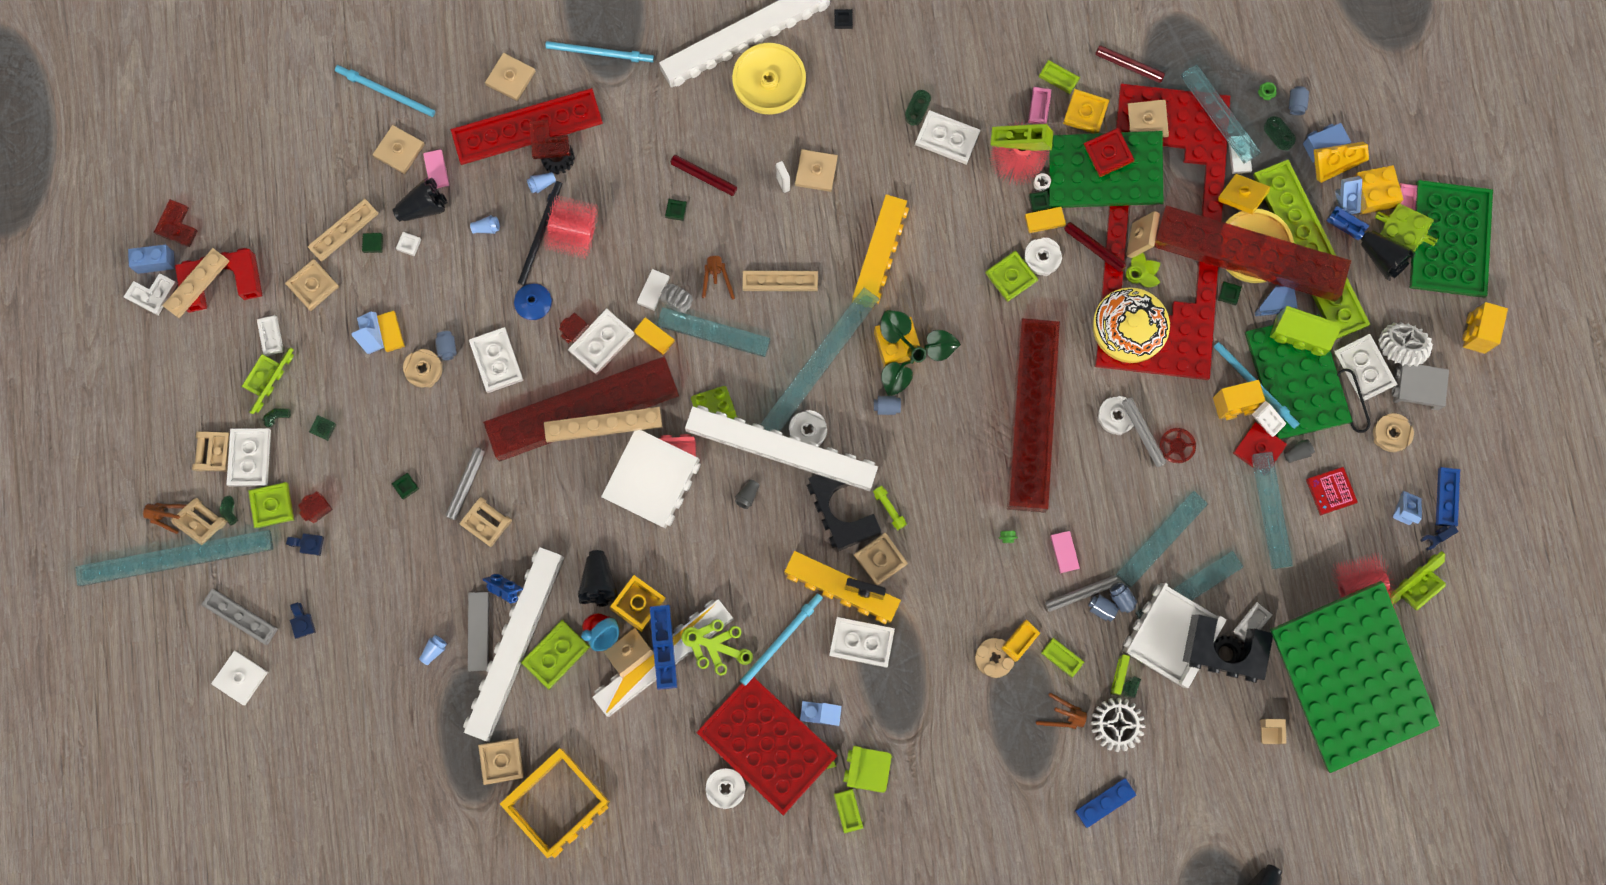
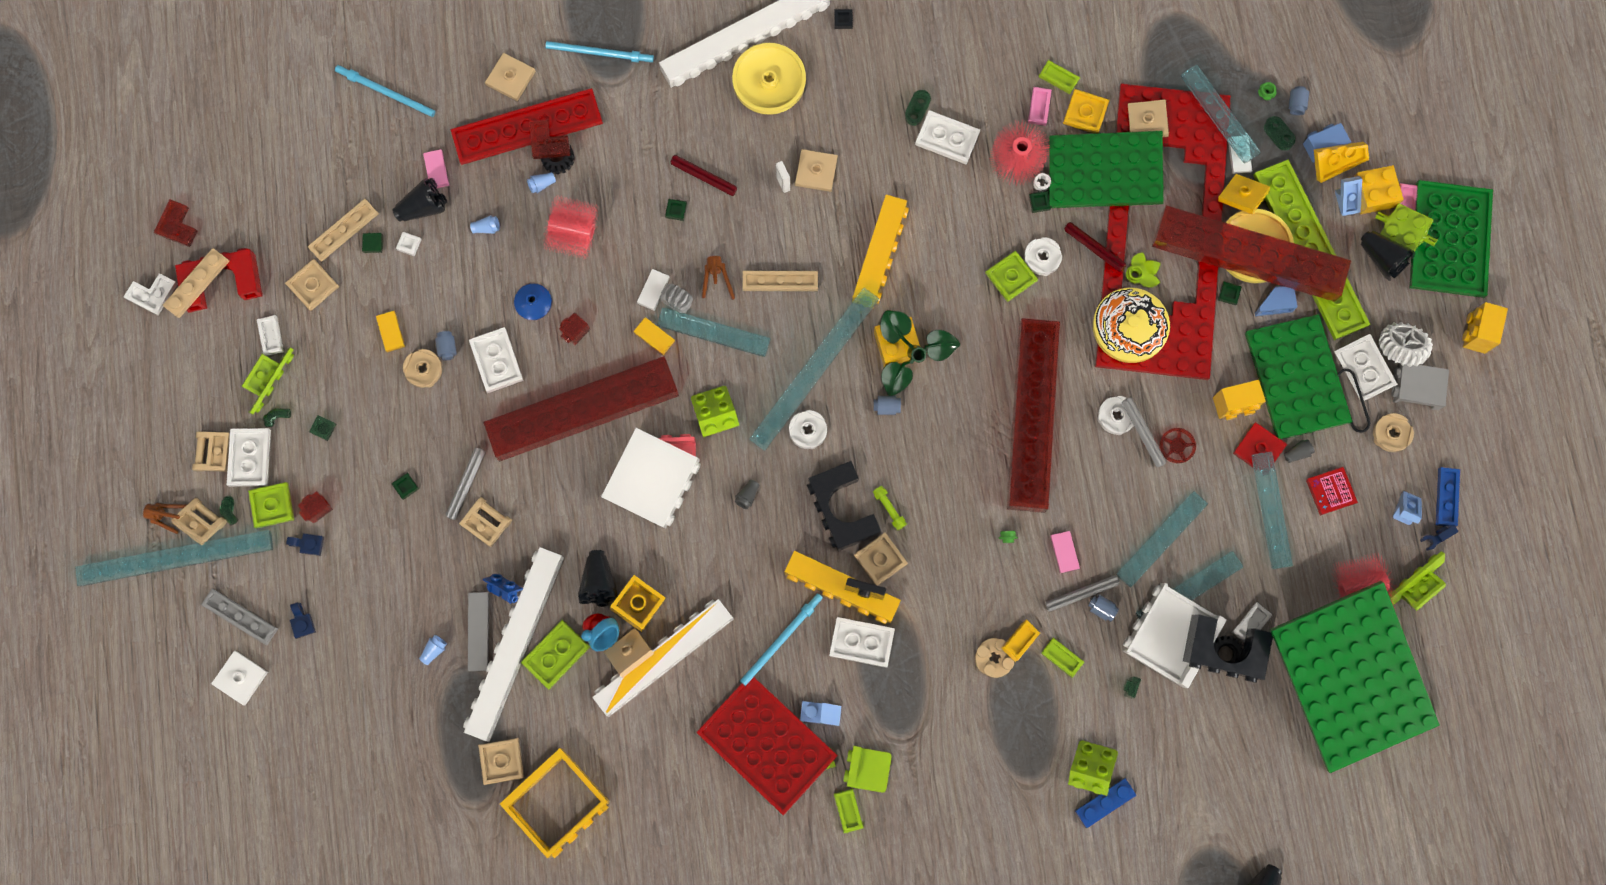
medium blue brick [128,244,175,274] -> none
light blue slope [351,311,384,354] -> none
tan plate [373,125,425,174] -> none
black bar [517,181,563,286] -> none
tan plate [544,407,662,443] -> none
white plate [568,308,635,376] -> none
blue slope [650,605,677,690] -> none
lime plant [681,619,753,676] -> none
white brick [685,405,878,491] -> none
white plate [706,768,746,809] -> none
lime slope [990,124,1053,151] -> none
yellow tile [1025,207,1066,233] -> none
dark orange plant [1036,693,1087,729] -> none
red plate [1084,128,1134,177] -> none
white gear [1091,698,1145,752] -> none
dark red axle [1096,45,1165,83] -> none
sand blue brick [1110,583,1138,613] -> none
lime tile [1110,654,1130,696] -> none
tan plate [1126,211,1160,258] -> none
medium azure bar [1214,342,1300,429] -> none
white plate [1252,401,1286,437] -> none
tan panel [1260,719,1286,744] -> none
lime slope [1270,306,1343,356] -> none
blue hinge [1326,206,1369,240] -> none
none -> lime bracket [1068,740,1118,796]

